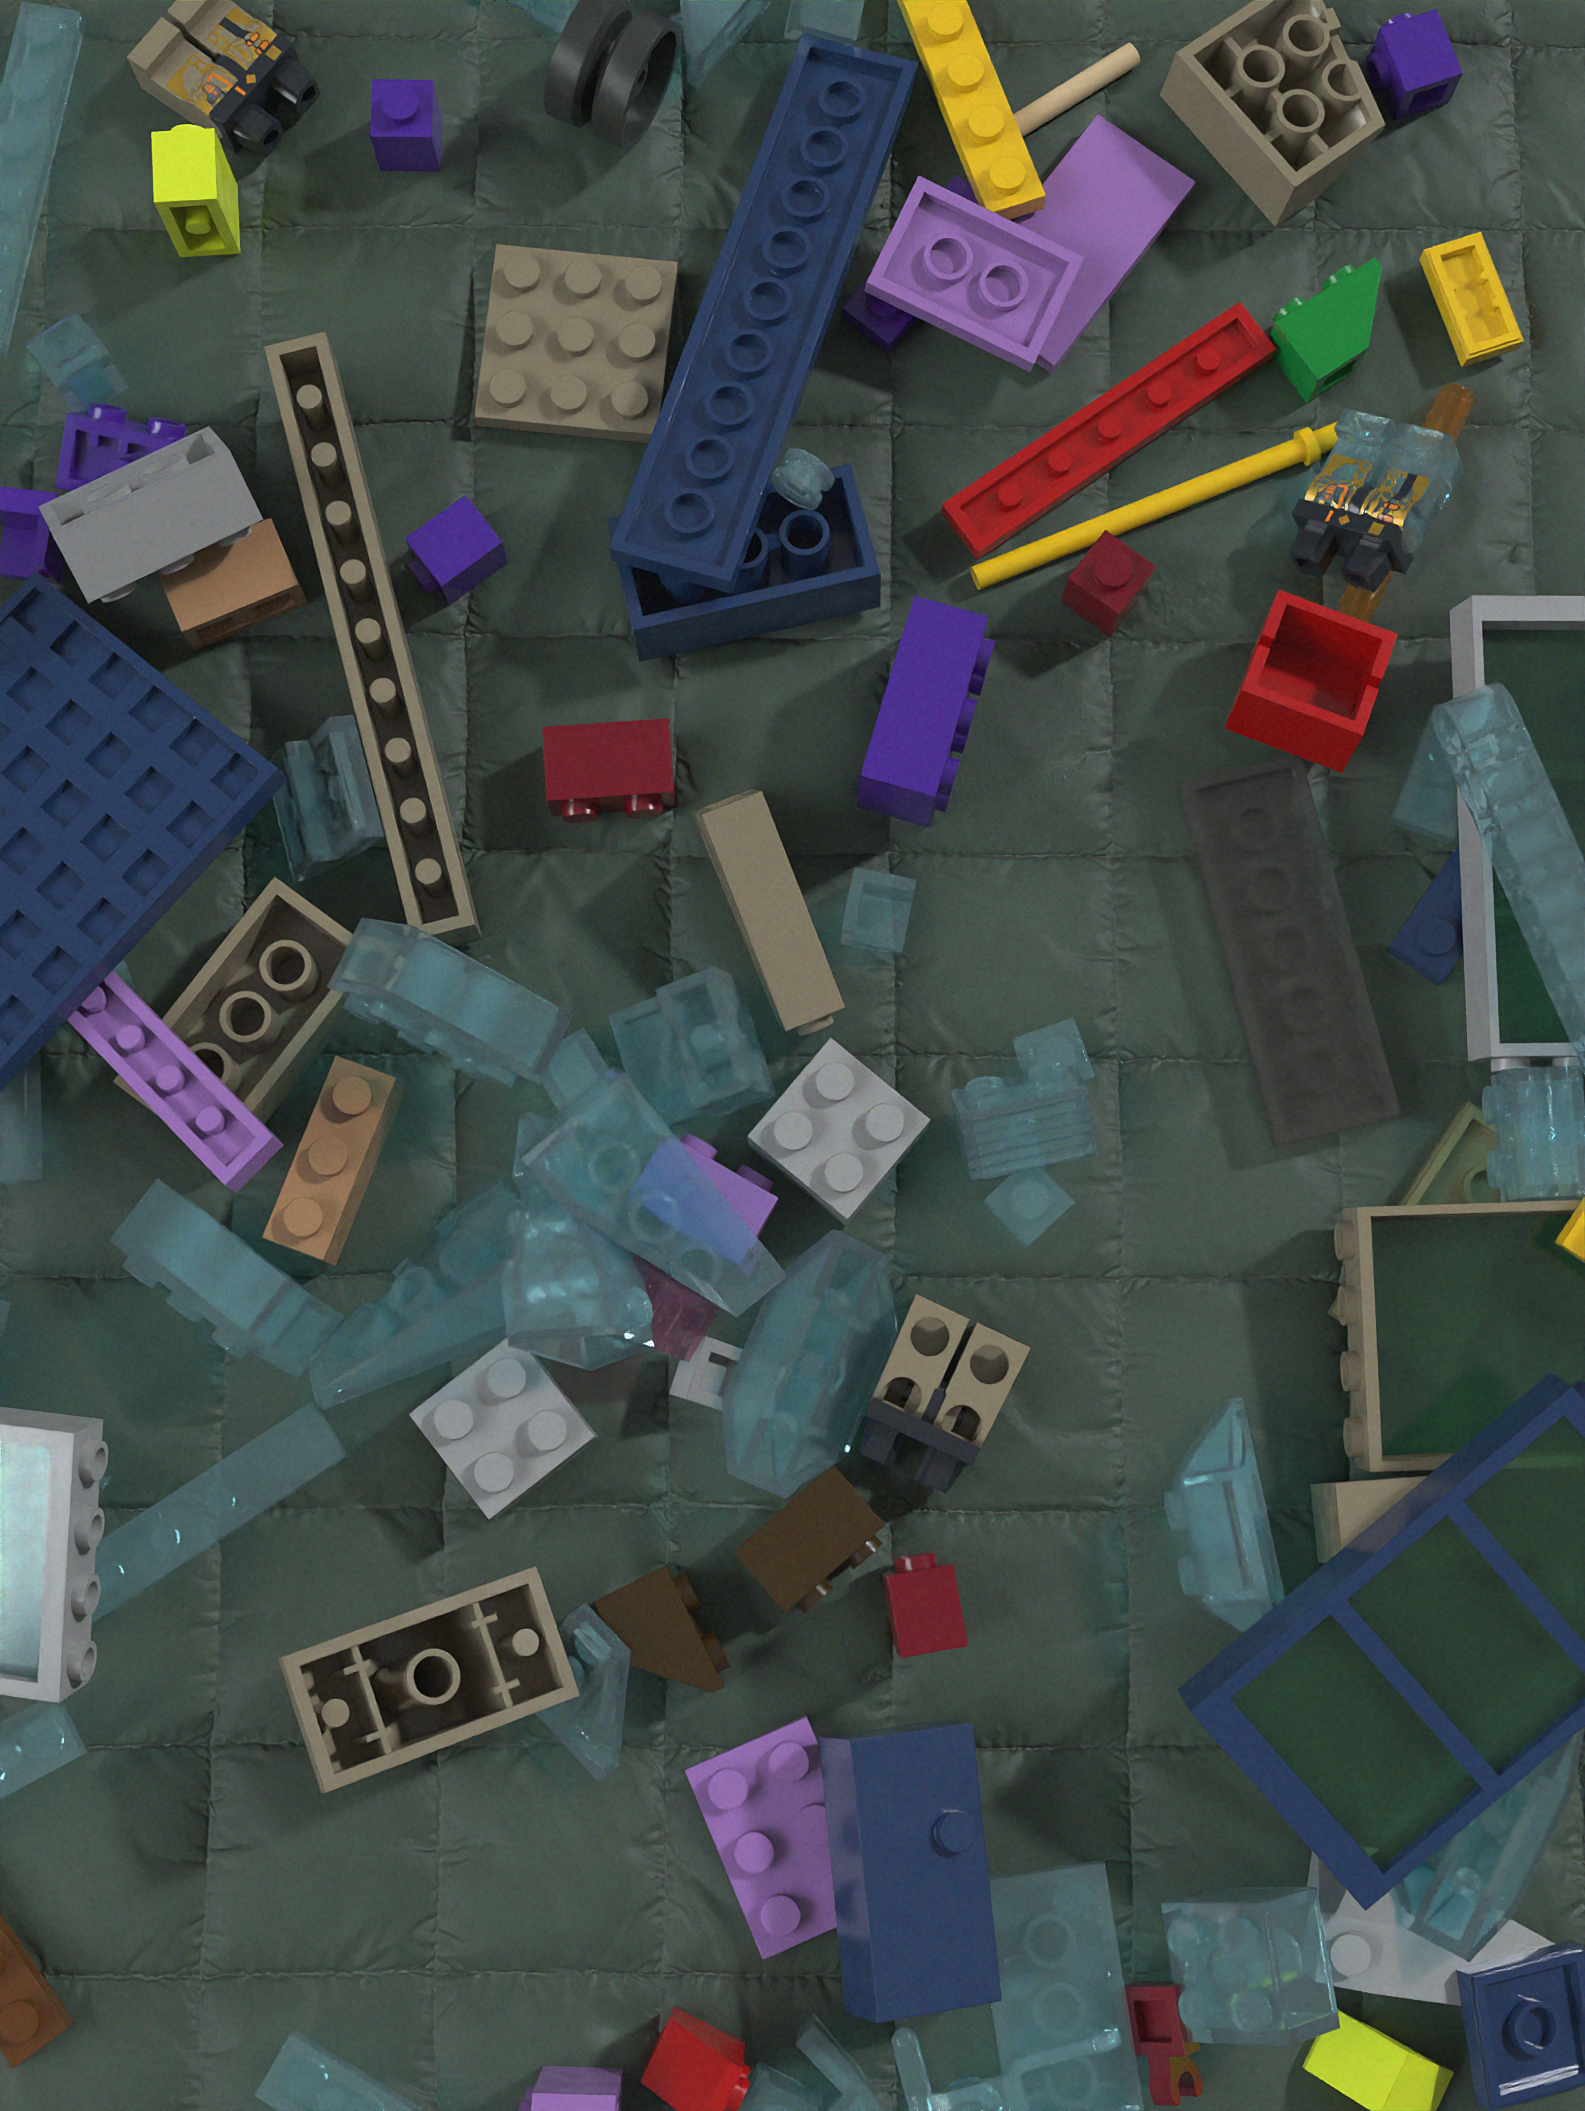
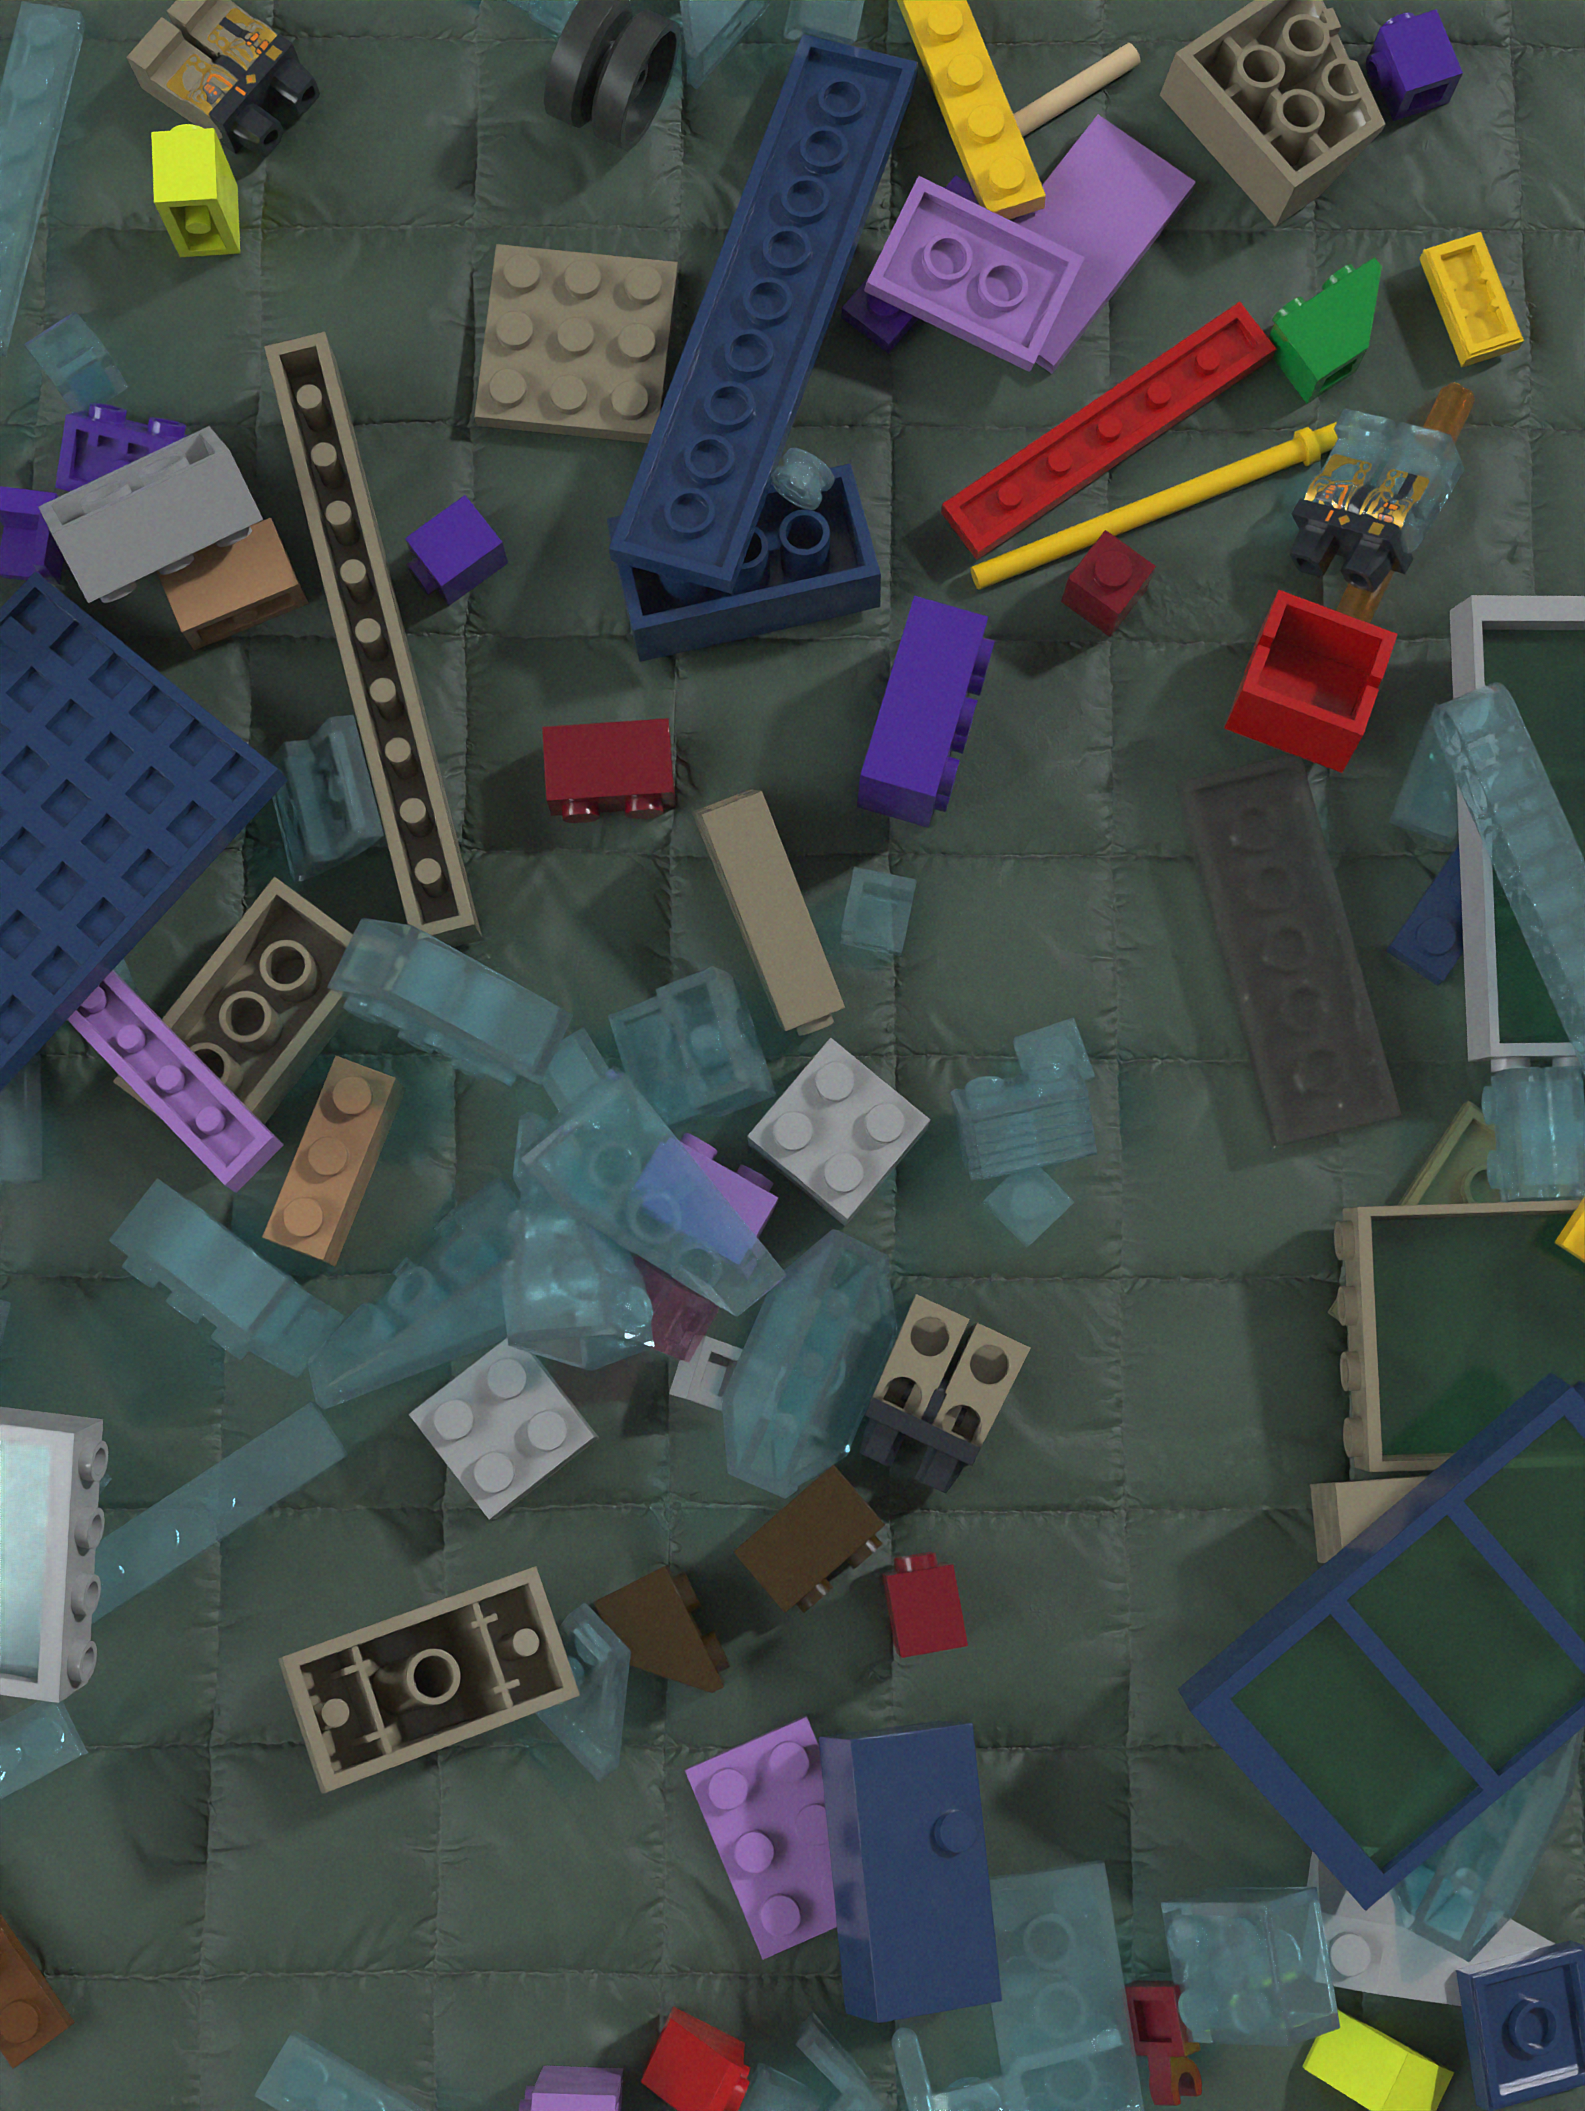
dark purple brick [370,79,442,172] -> none
clear light blue wedge [1164,1396,1299,1663] -> none

